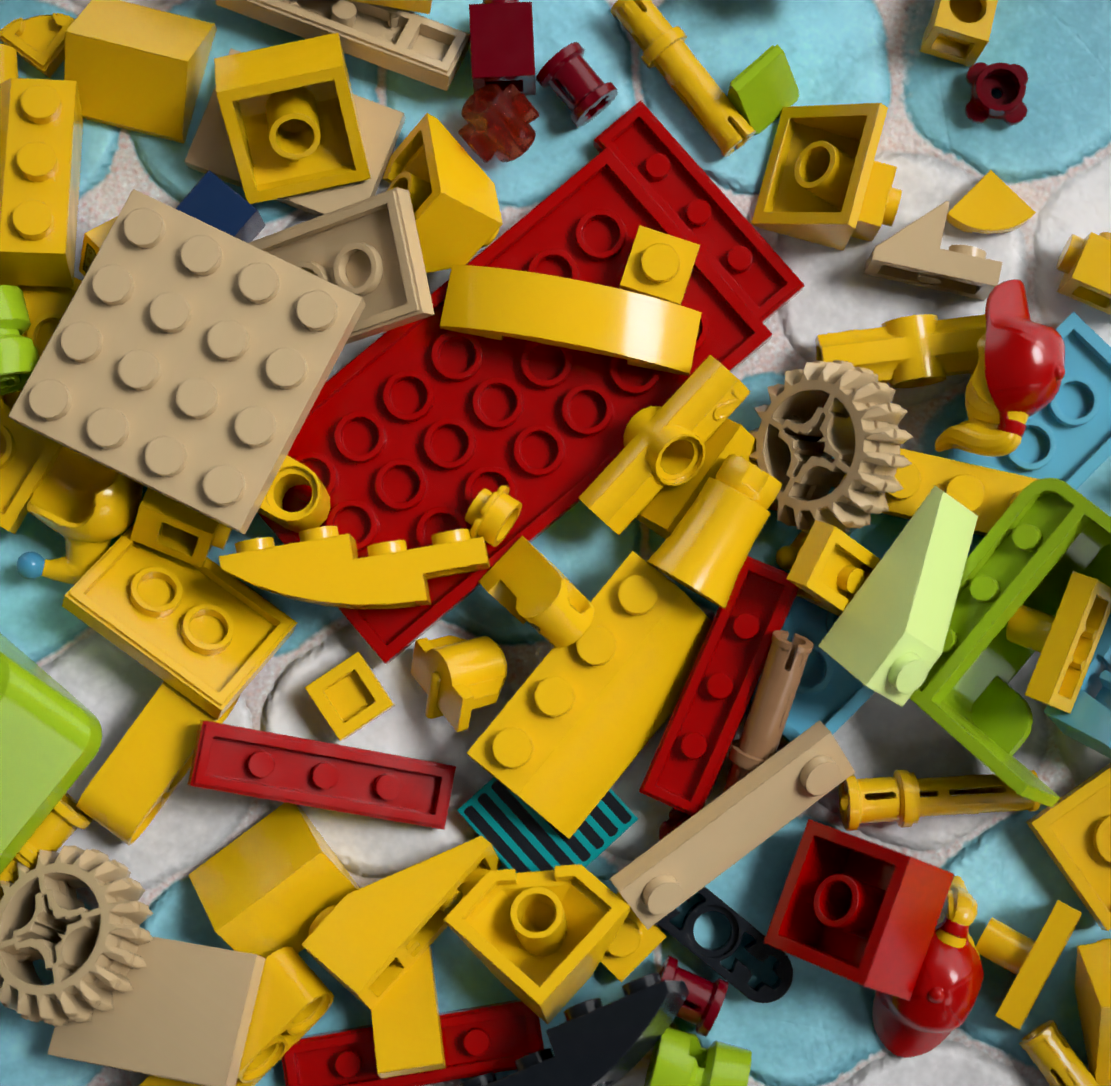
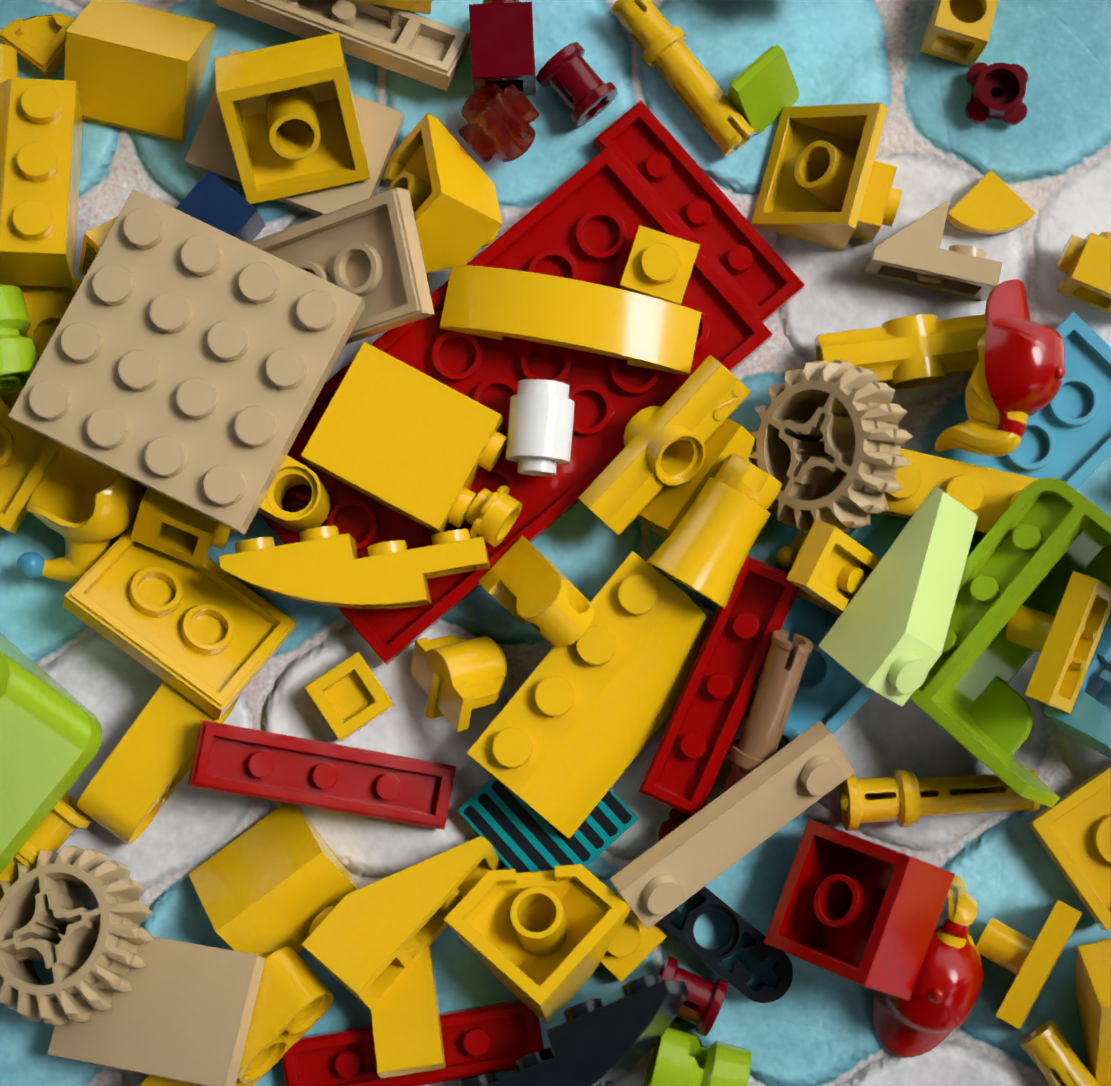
none -> yellow brick [301,342,508,533]
none -> white brick [506,379,575,476]

